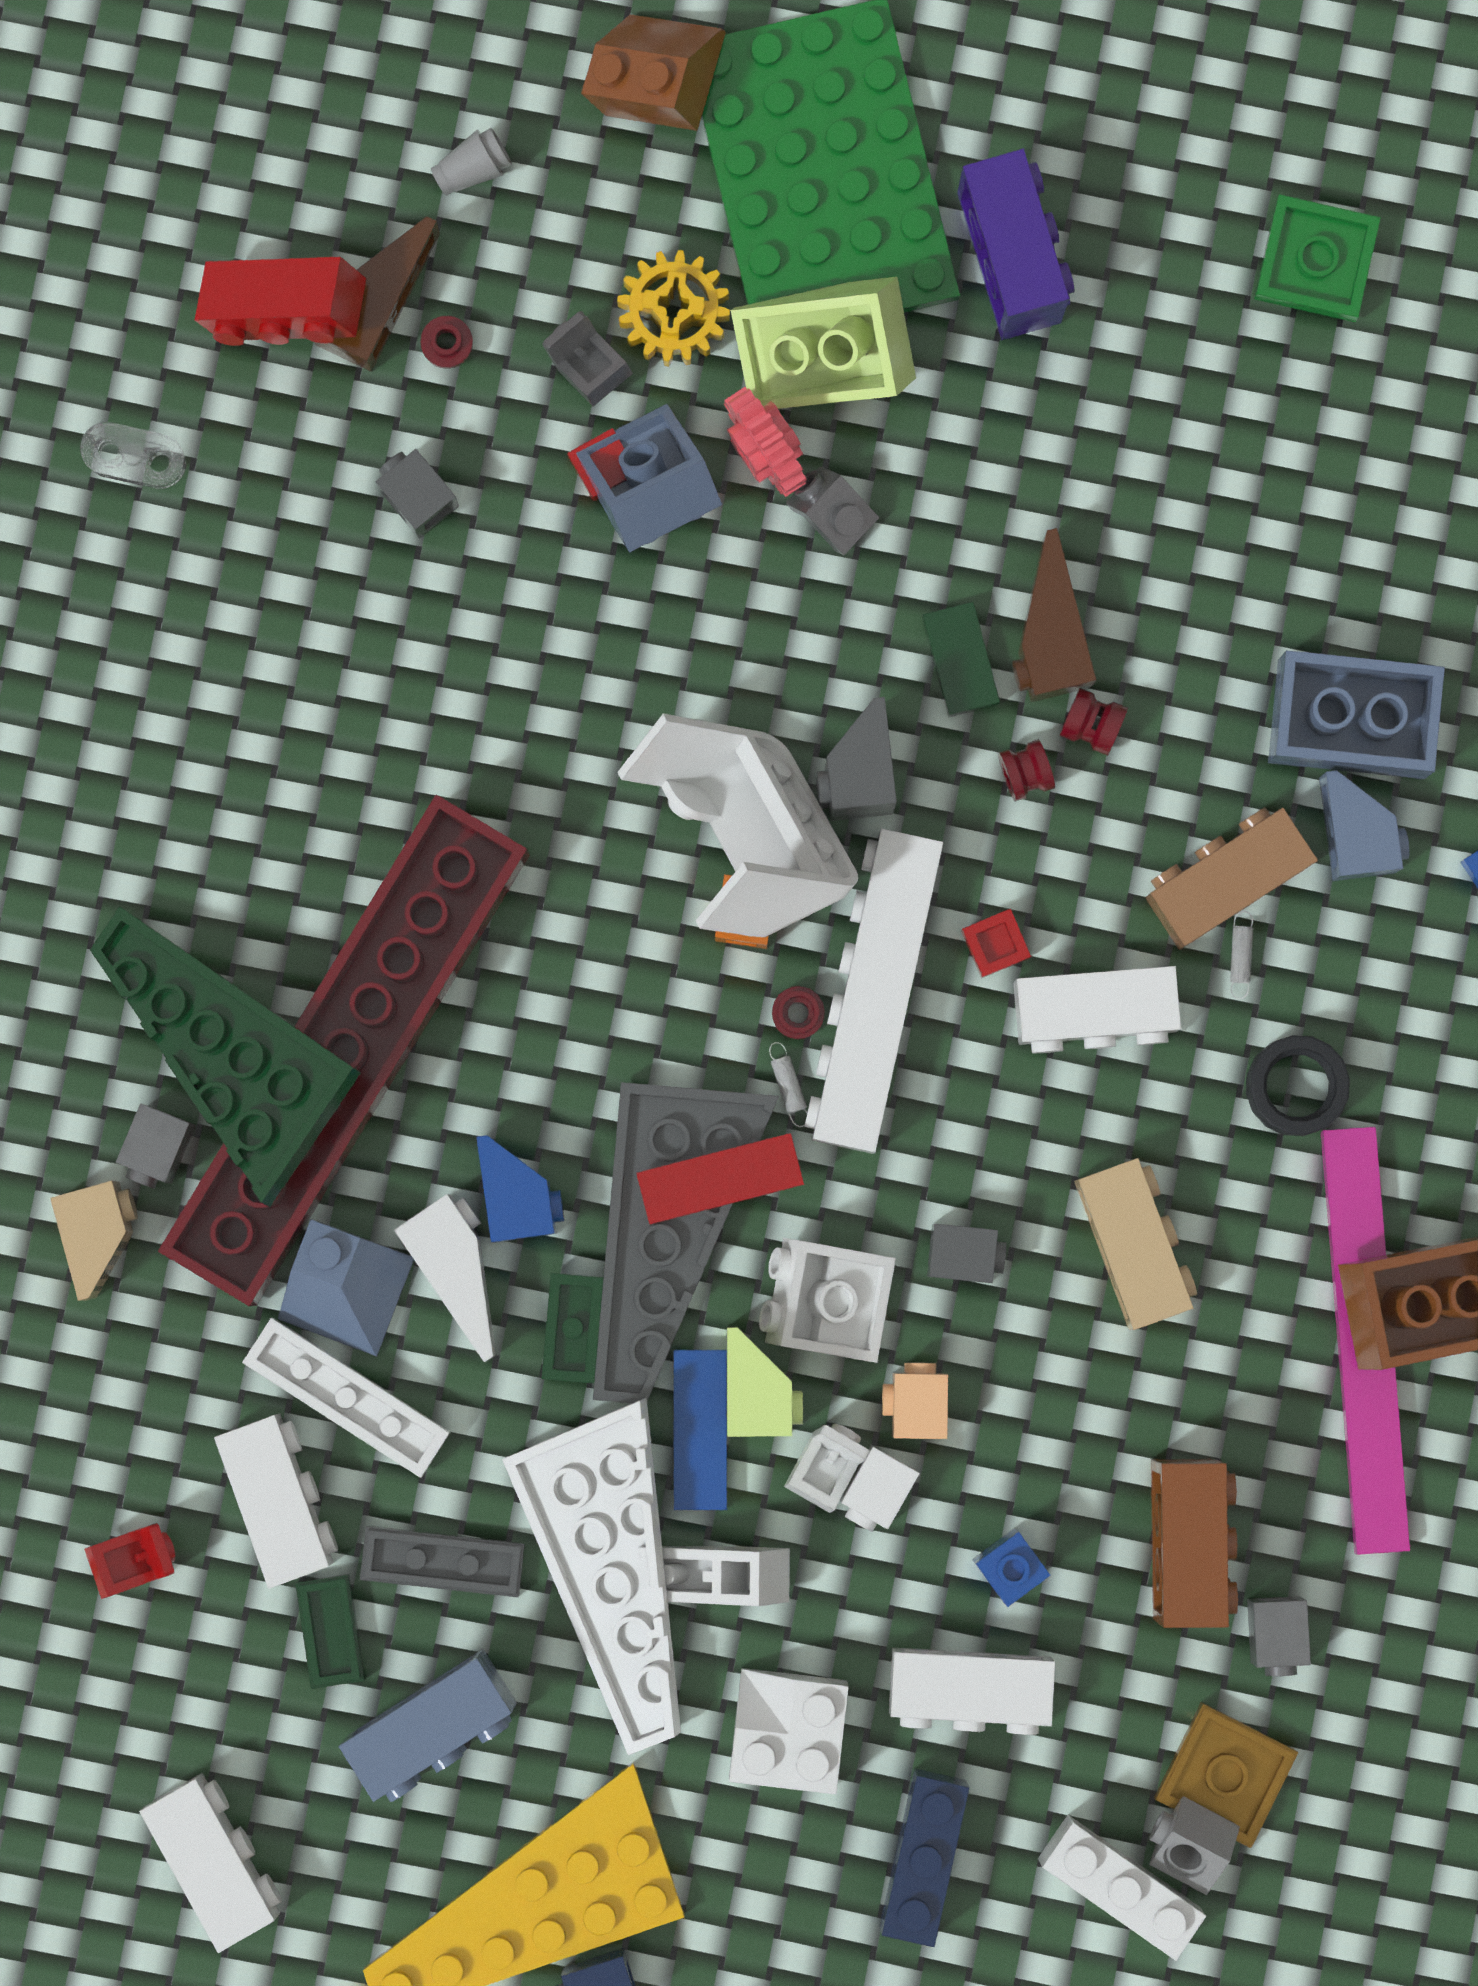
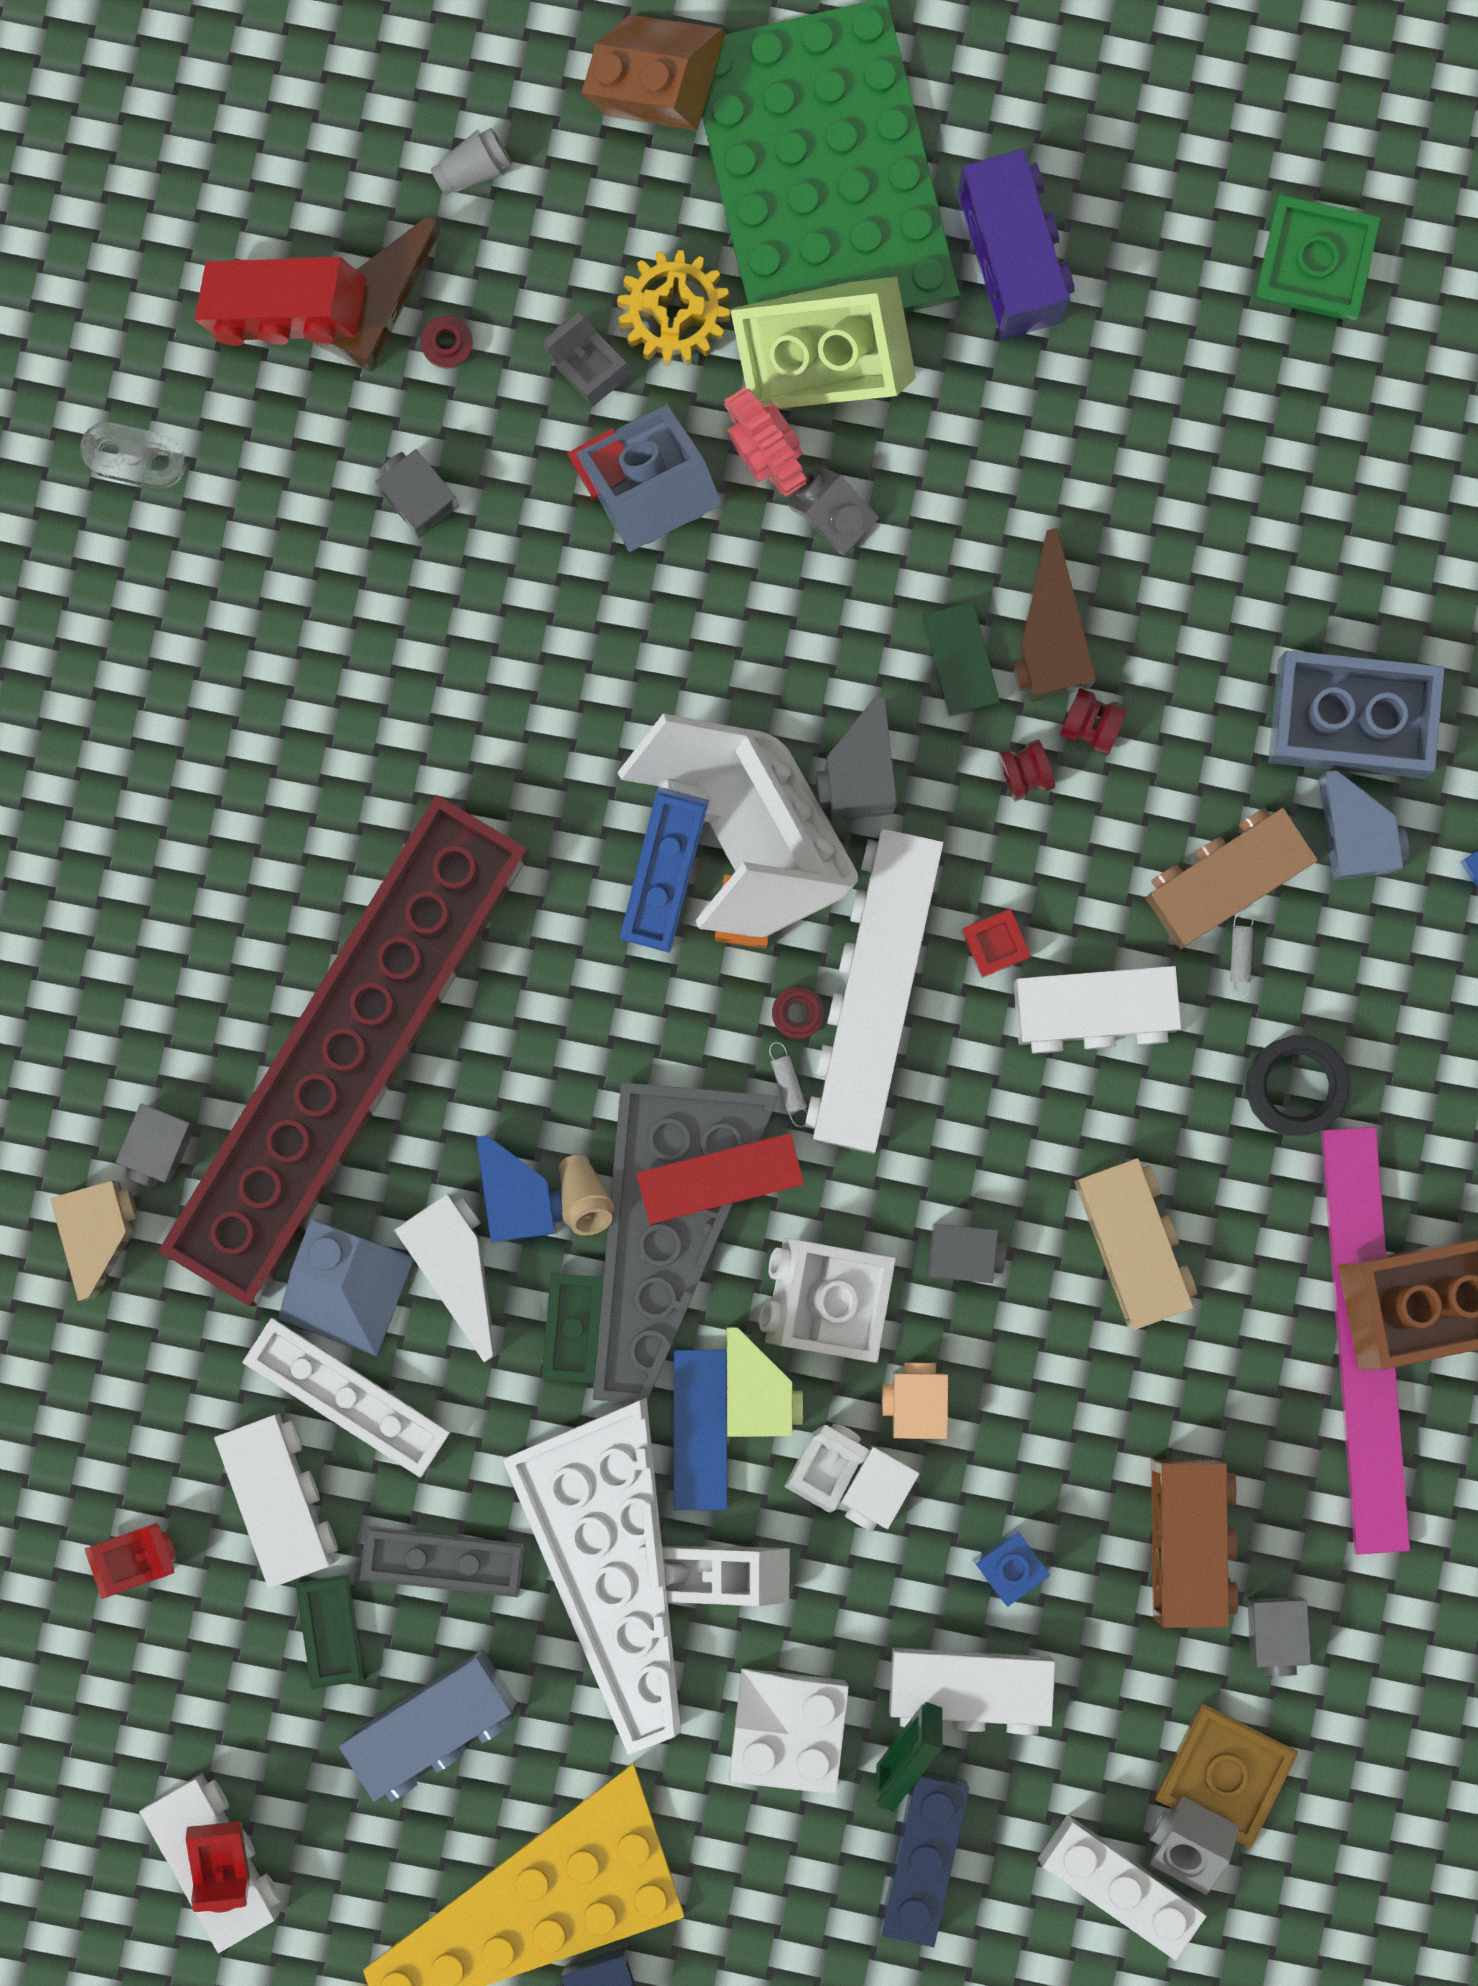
dark green wing [90,906,361,1207] -> none
none -> red bracket [185,1821,250,1913]
none -> tan cone [558,1155,614,1236]
none -> blue tile [619,787,710,953]
none -> dark green tile [875,1702,943,1812]

